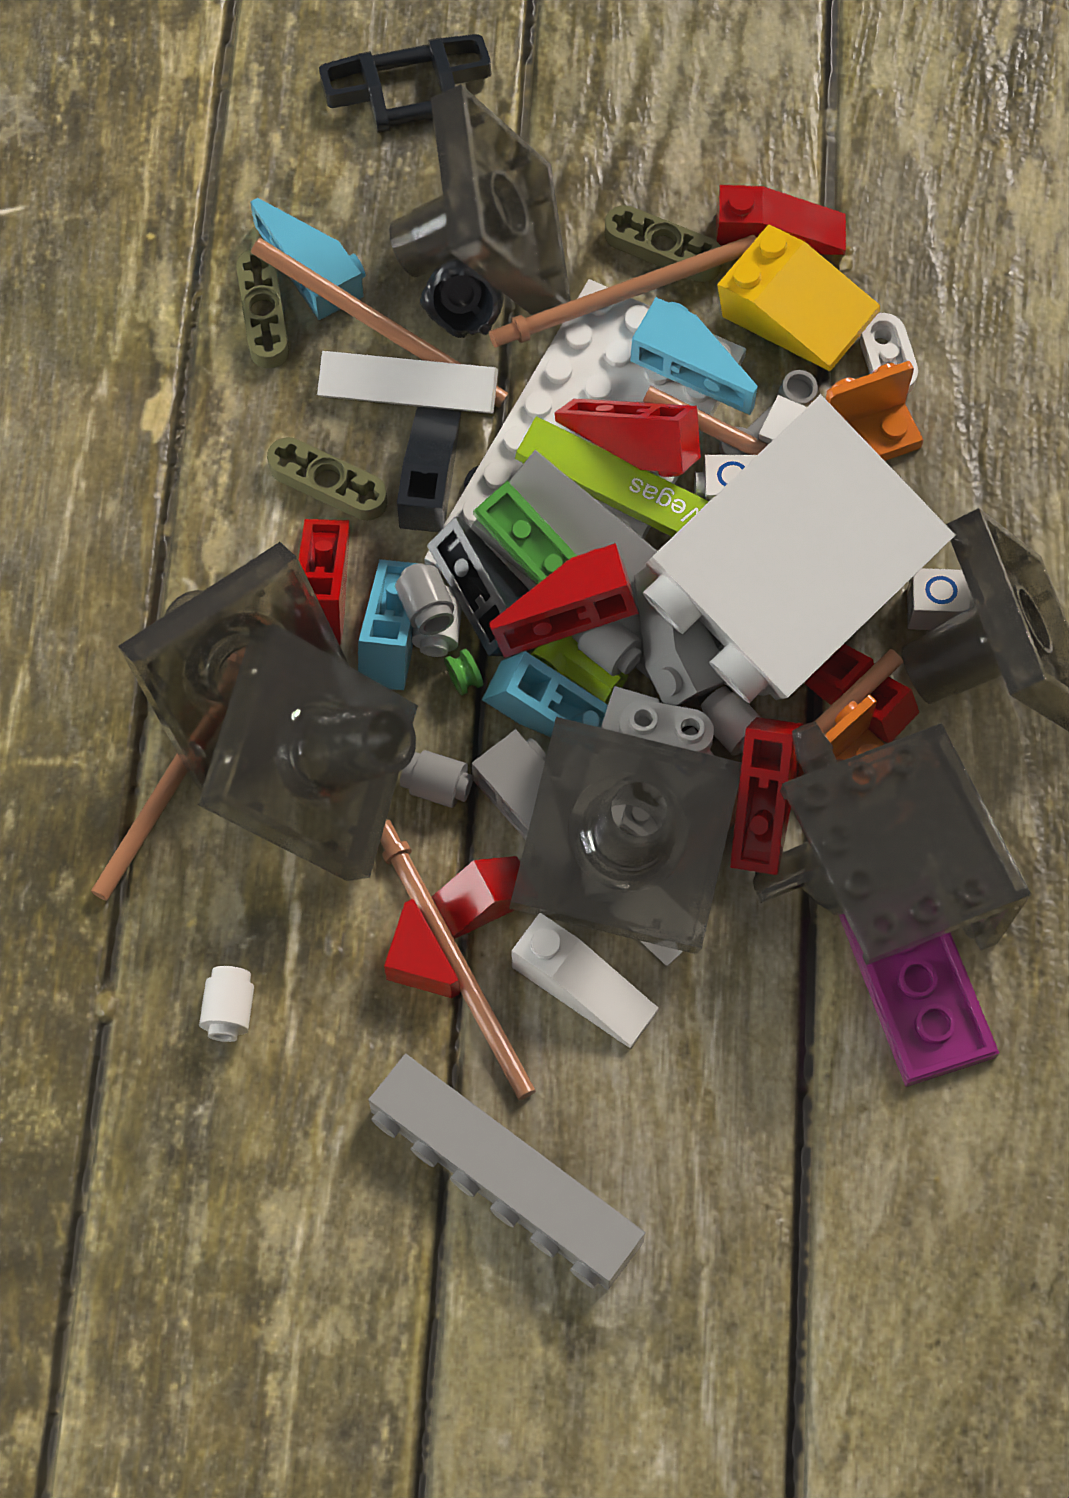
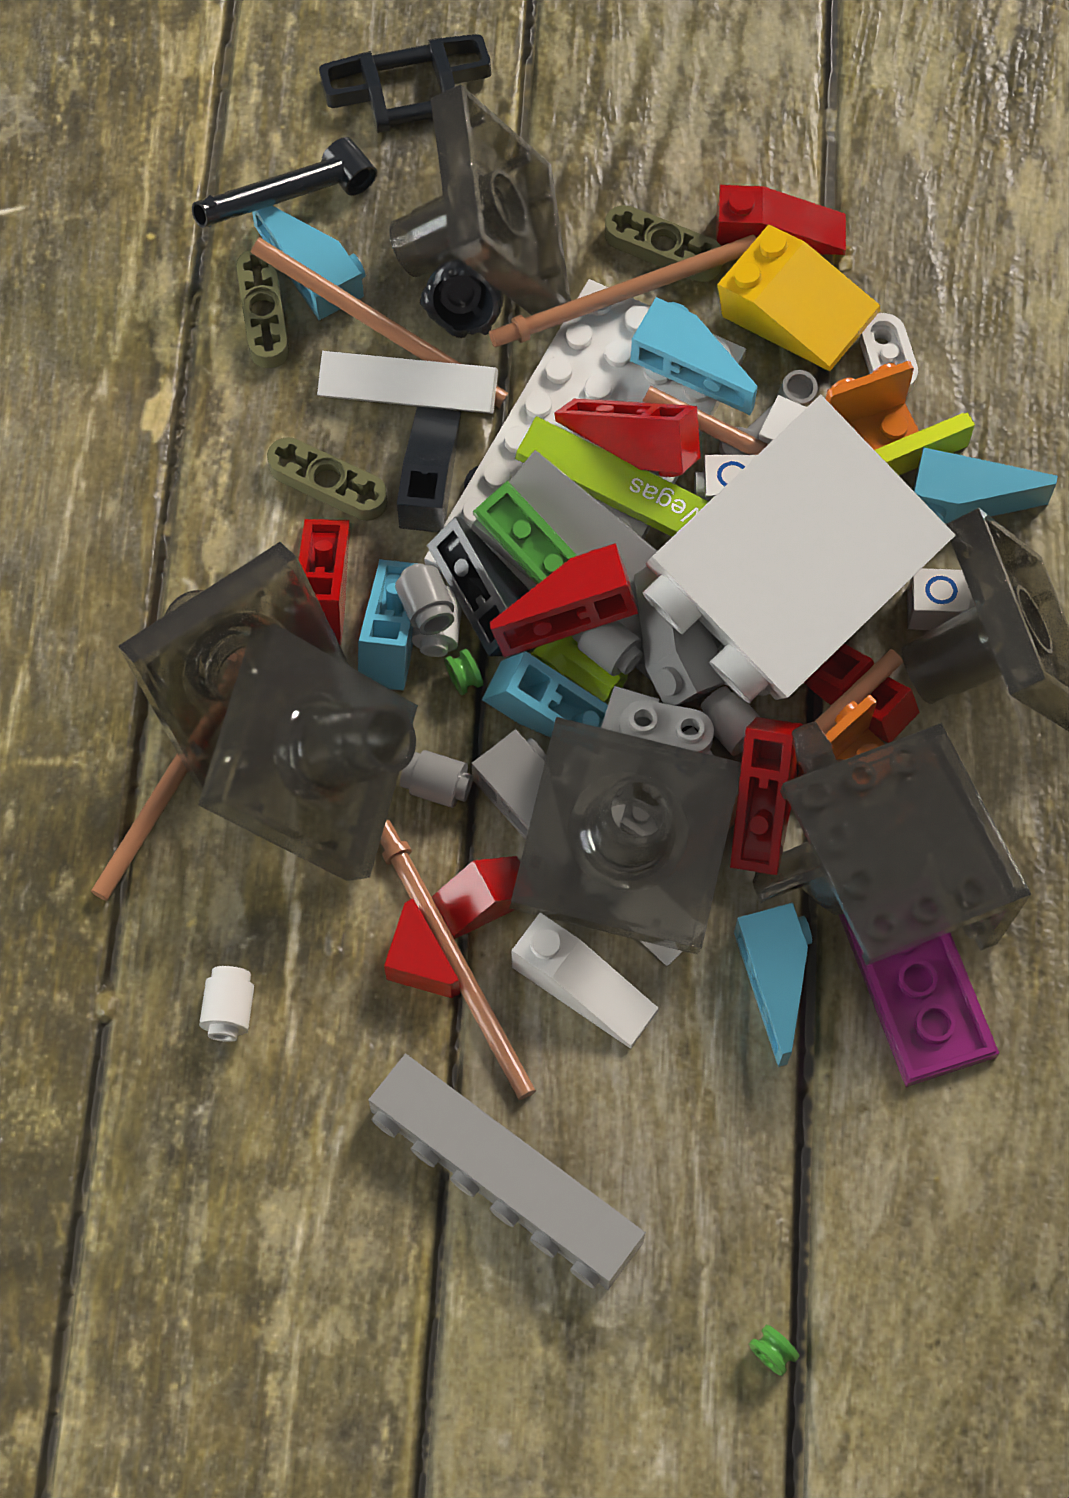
none -> black piece [192,137,377,228]
none -> medium azure slope [734,903,812,1067]
none -> bright green bush [748,1324,800,1376]
none -> neon yellow tile [875,412,975,475]
none -> medium azure slope [913,447,1058,525]

